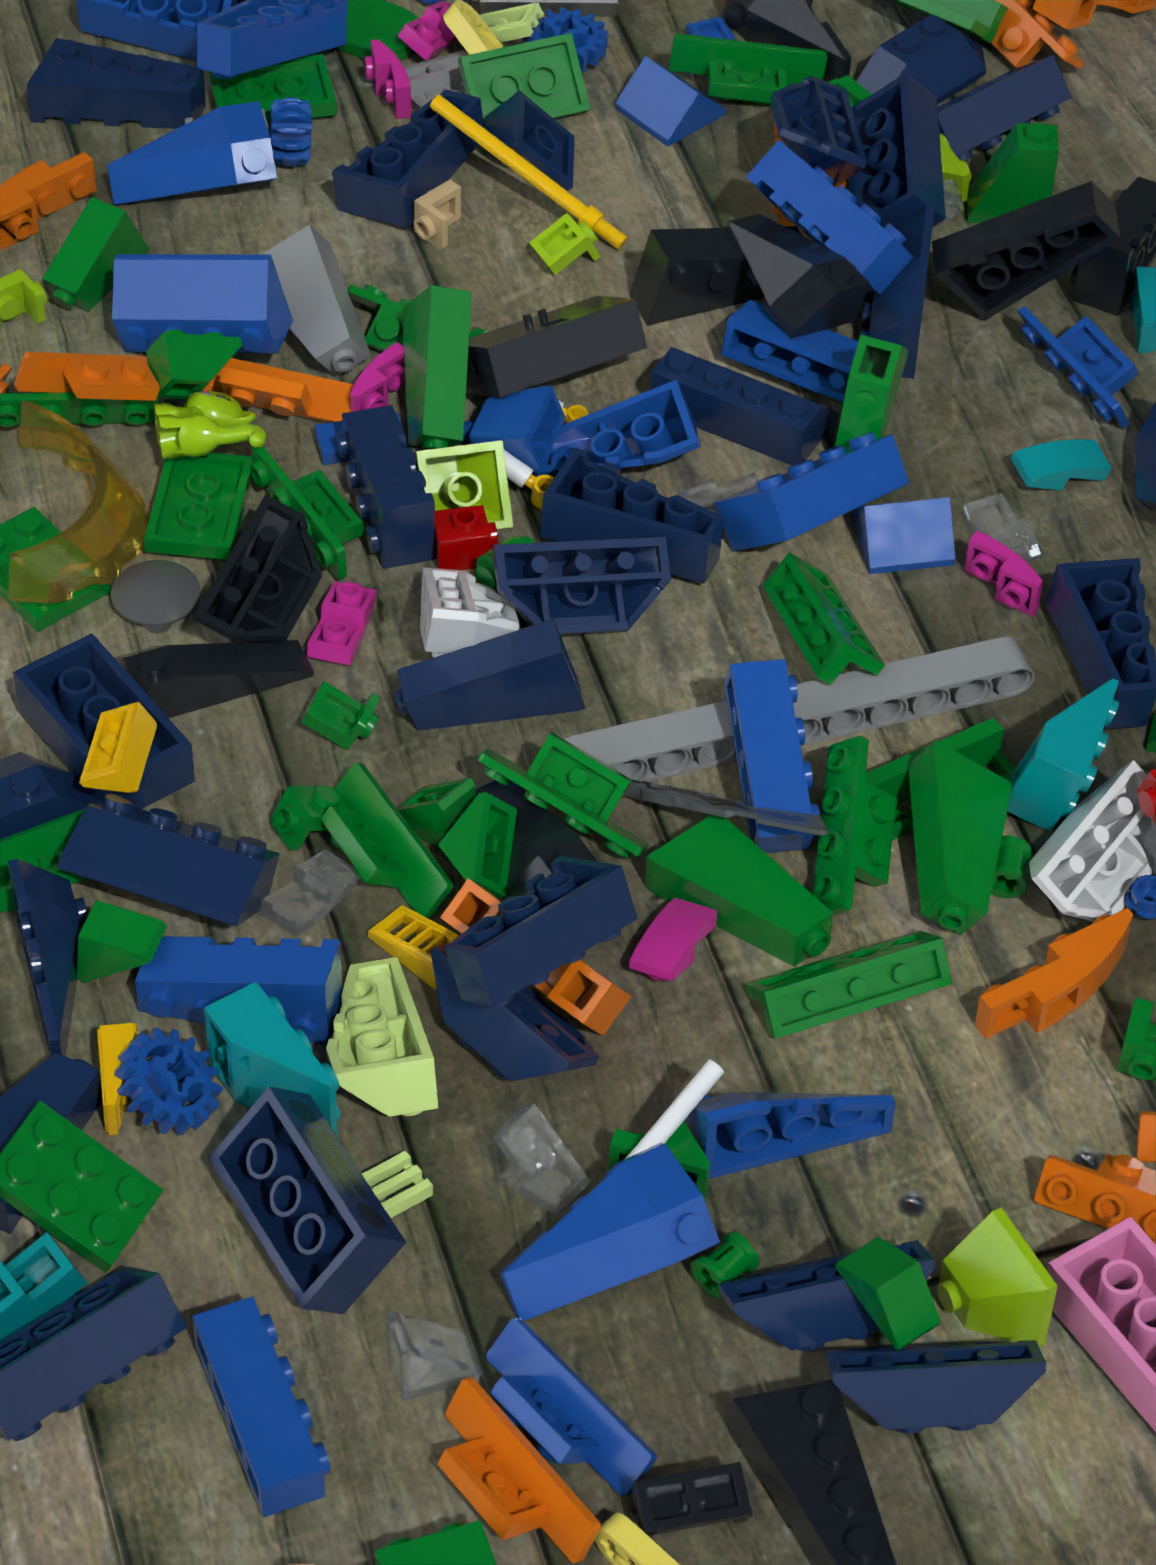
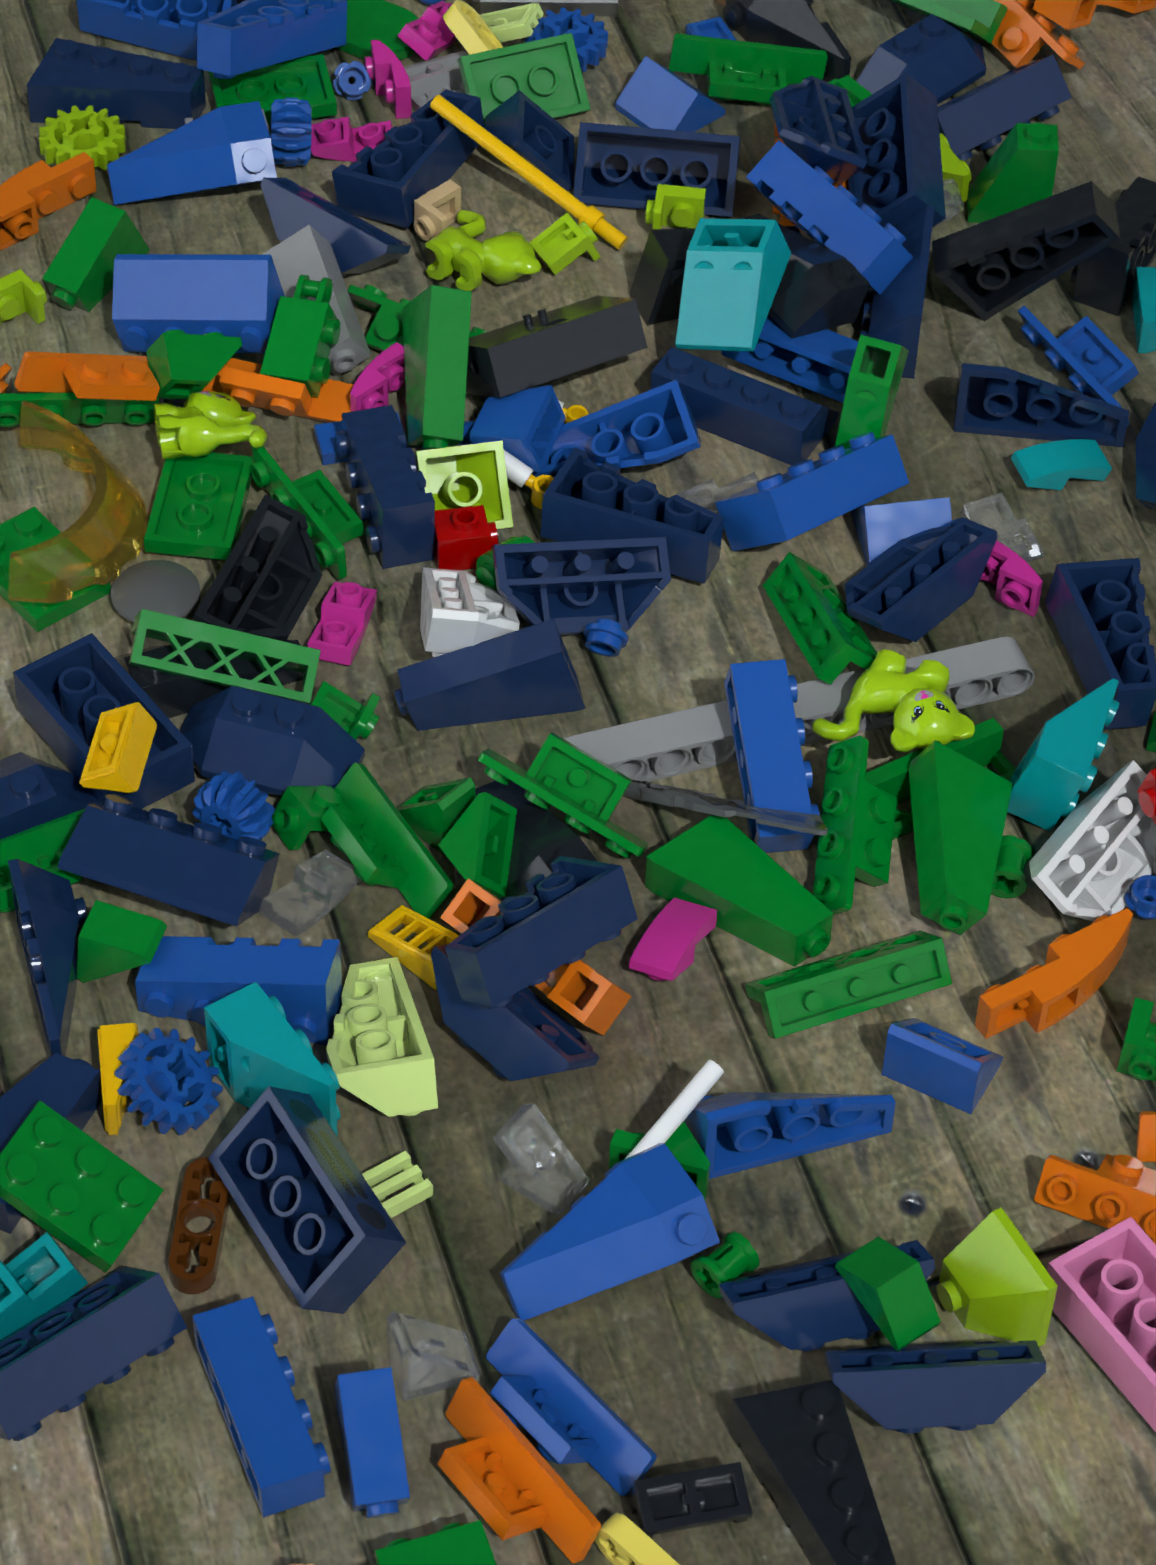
none -> lime gear [39,105,126,170]
none -> green fence [129,609,321,704]
none -> reddish brown beam [168,1157,231,1295]
none -> dark blue wedge [180,686,365,796]
none -> blue gear [192,770,275,840]
none -> green brick [260,274,341,398]
none -> dark blue wedge [261,177,411,278]
none -> dark pink slope [311,116,393,162]
none -> blue plate [333,61,371,100]
none -> blue slope [334,1367,410,1518]
none -> lime animal [425,210,542,291]
none -> dark blue slope [573,122,741,218]
none -> blue plate [583,619,629,657]
none -> lime bracket [645,184,706,229]
none -> teal slope [675,218,791,352]
none -> lime animal [812,649,975,752]
none -> dark blue wedge [844,517,997,642]
none -> blue slope [882,1018,1004,1114]
none -> dark blue wedge [954,363,1129,447]

